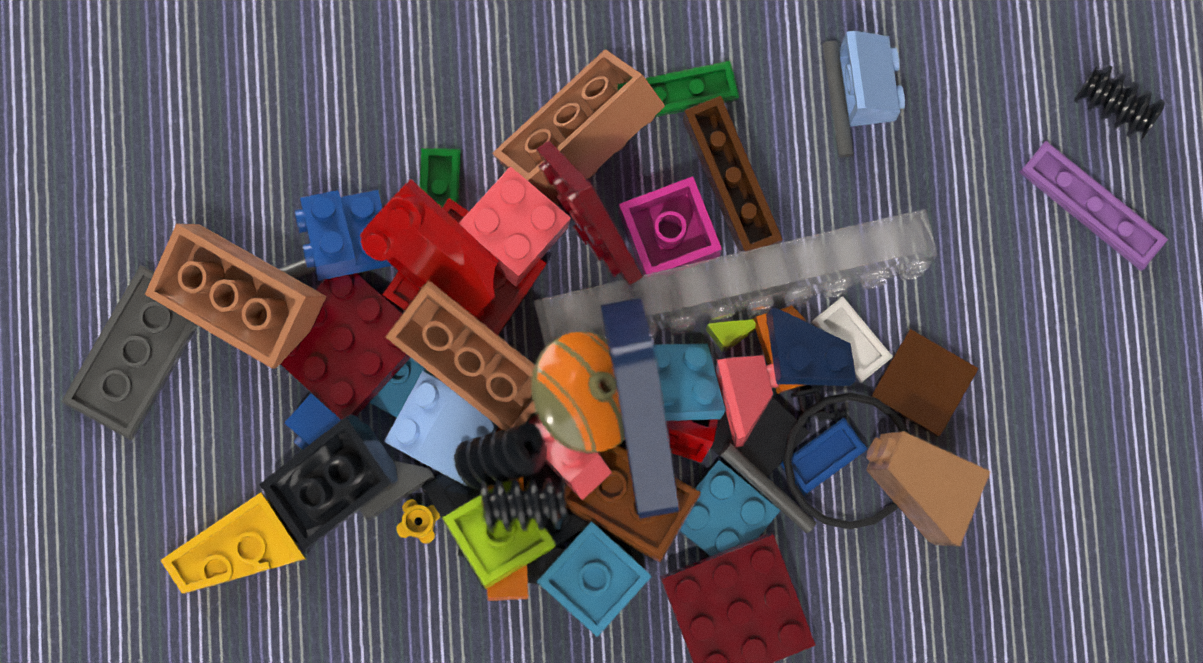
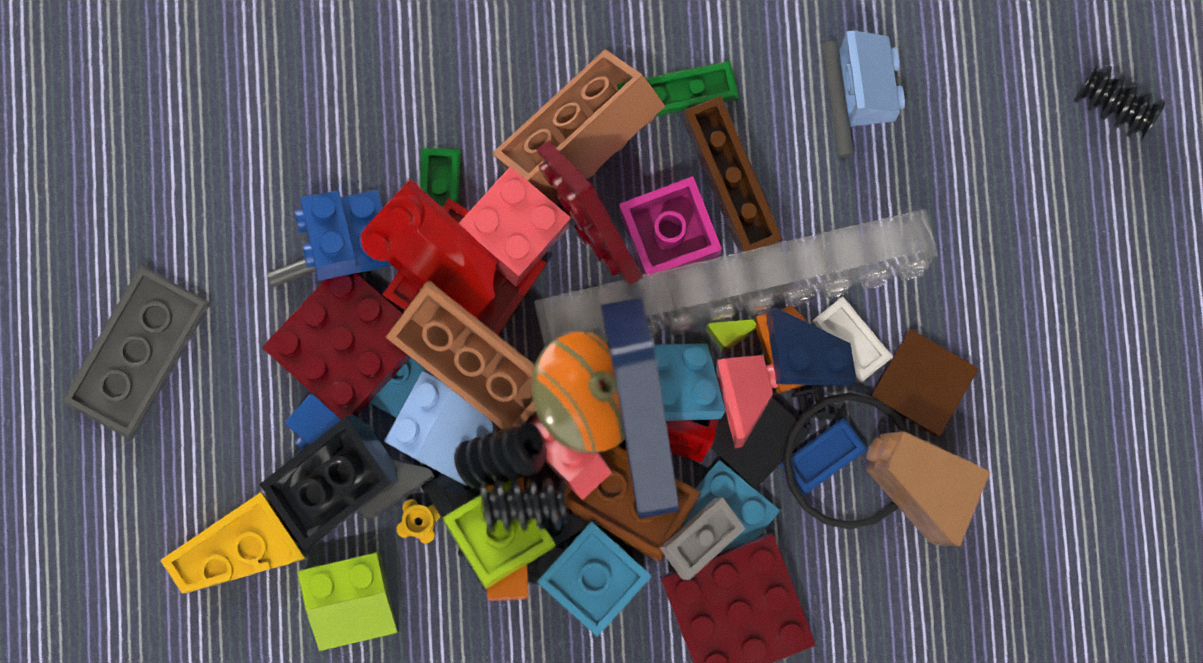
nougat slope [145,224,326,369] -> none
dark grey bar [720,443,817,533] -> none
medium lavender tile [1019,141,1168,271] -> none
none -> lime slope [297,553,398,651]
none -> light grey plate [660,497,745,580]

